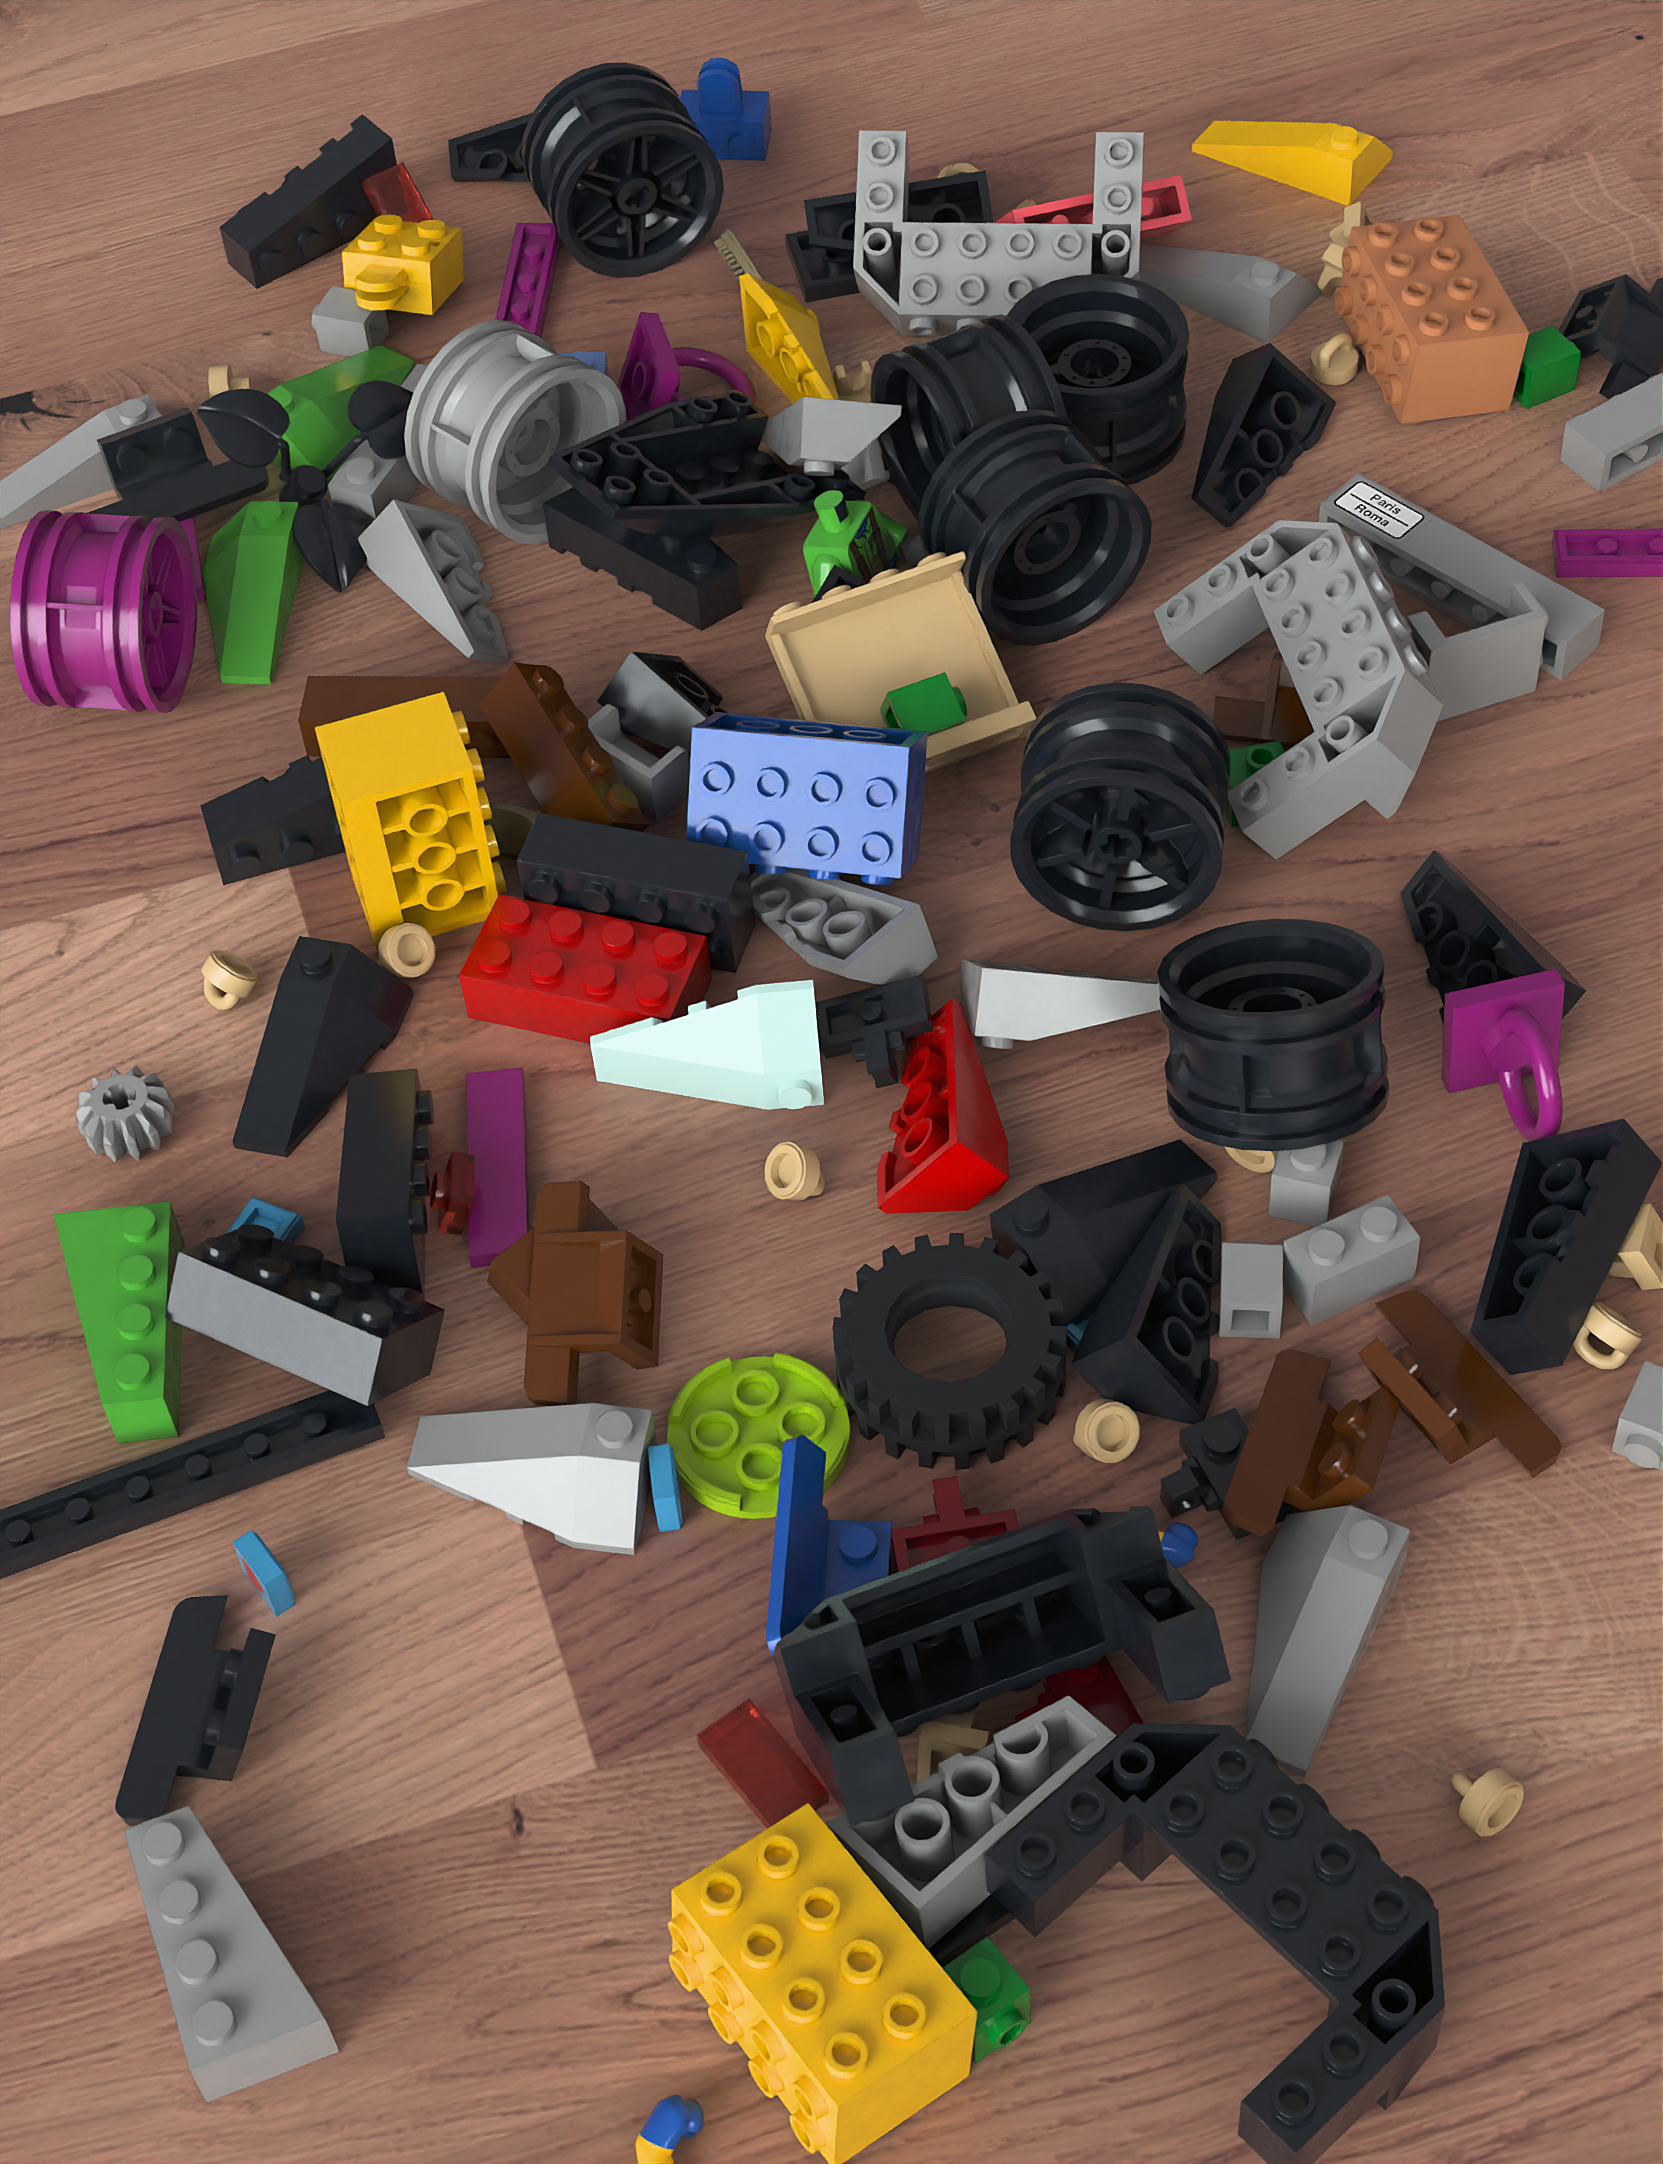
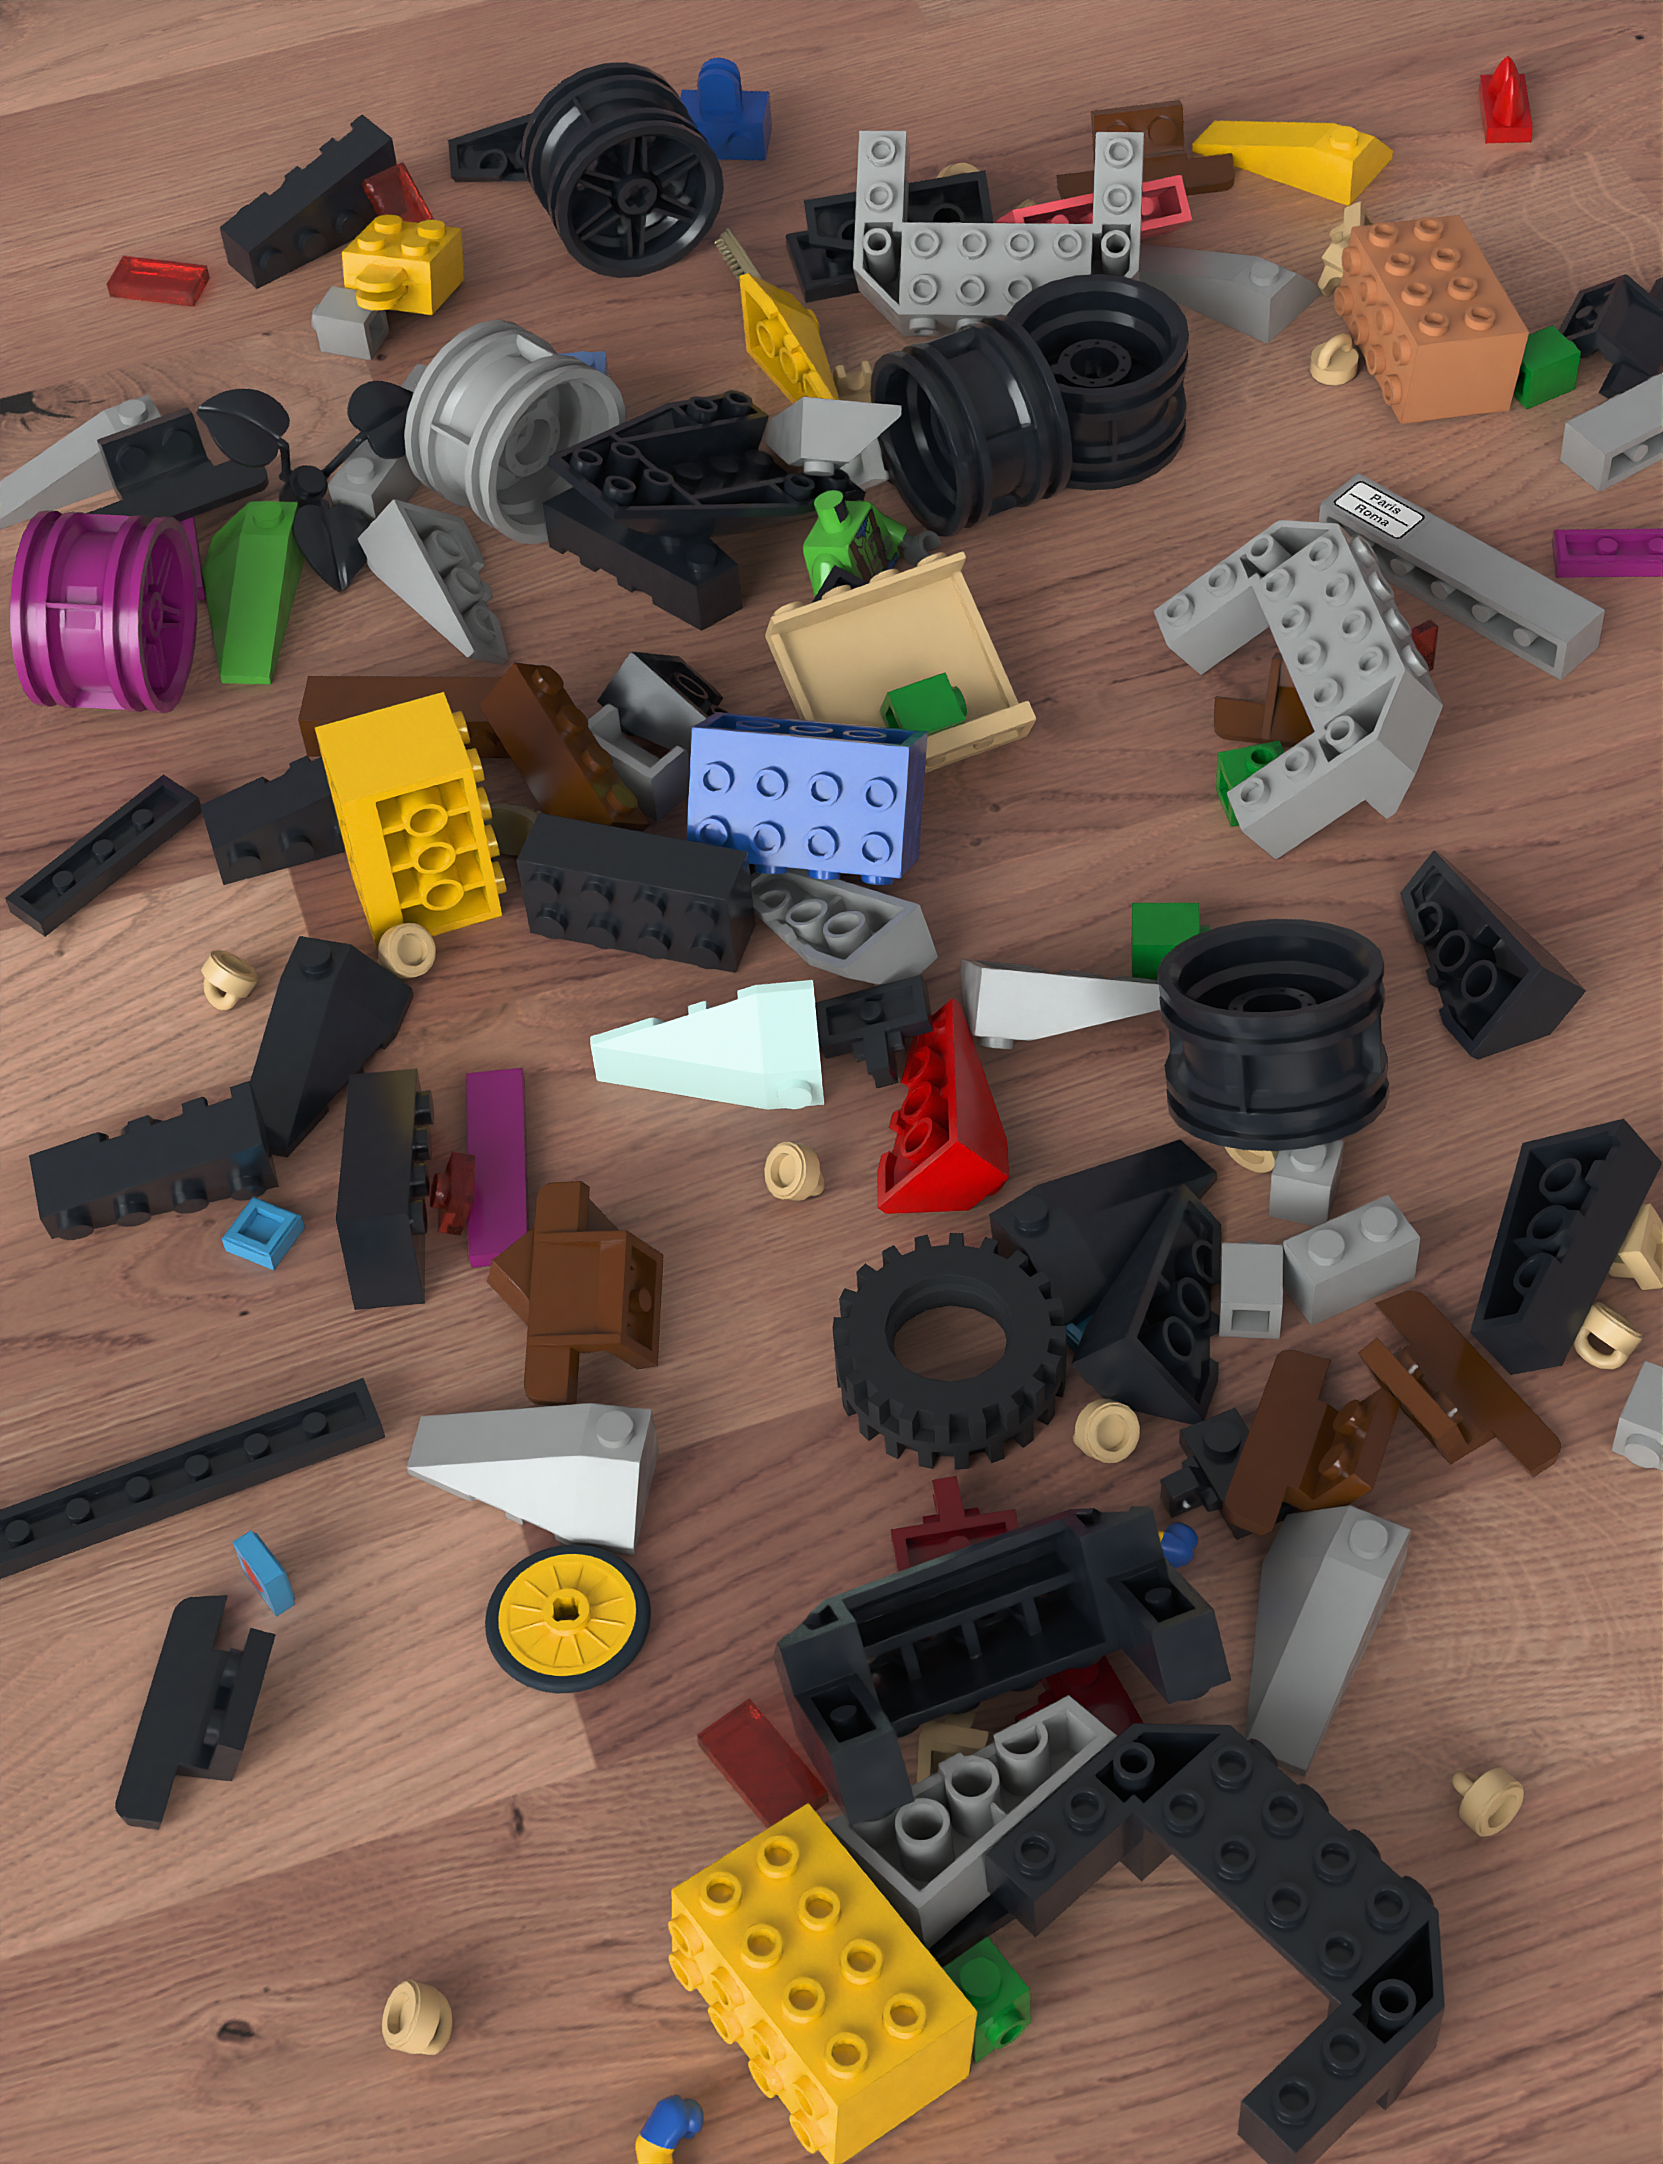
bright green wedge [53,1201,185,1444] -> none
light grey gear [76,1065,175,1163] -> none
light grey wedge [124,1806,339,2102] -> none
black brick [165,1224,445,1406] -> none
tan tile [208,365,252,398] -> none
bright green wedge [268,345,416,490] -> none
red brick [459,894,712,1044] -> none
magenta tile [495,223,562,338] -> none
magenta tile [617,312,756,421] -> none
dark azure tile [648,1444,683,1532] -> none
lime tile [667,1352,851,1519] -> none
blue plate [766,1435,892,1655] -> none
black wheel [919,409,1152,646] -> none
black wheel [1010,682,1231,931] -> none
black wedge [1191,343,1337,528] -> none
light grey panel [1407,581,1549,722] -> none
magenta tile [1441,969,1565,1141] -> none
none -> black plate [5,774,202,937]
none -> black wedge [29,1081,279,1240]
none -> clear red tile [107,256,210,307]
none -> tan tile [382,1979,452,2055]
none -> yellow wheel [485,1544,651,1693]
none -> reddish brown plate [1057,100,1235,199]
none -> green brick [1131,903,1210,980]
none -> red tile [1478,56,1533,143]

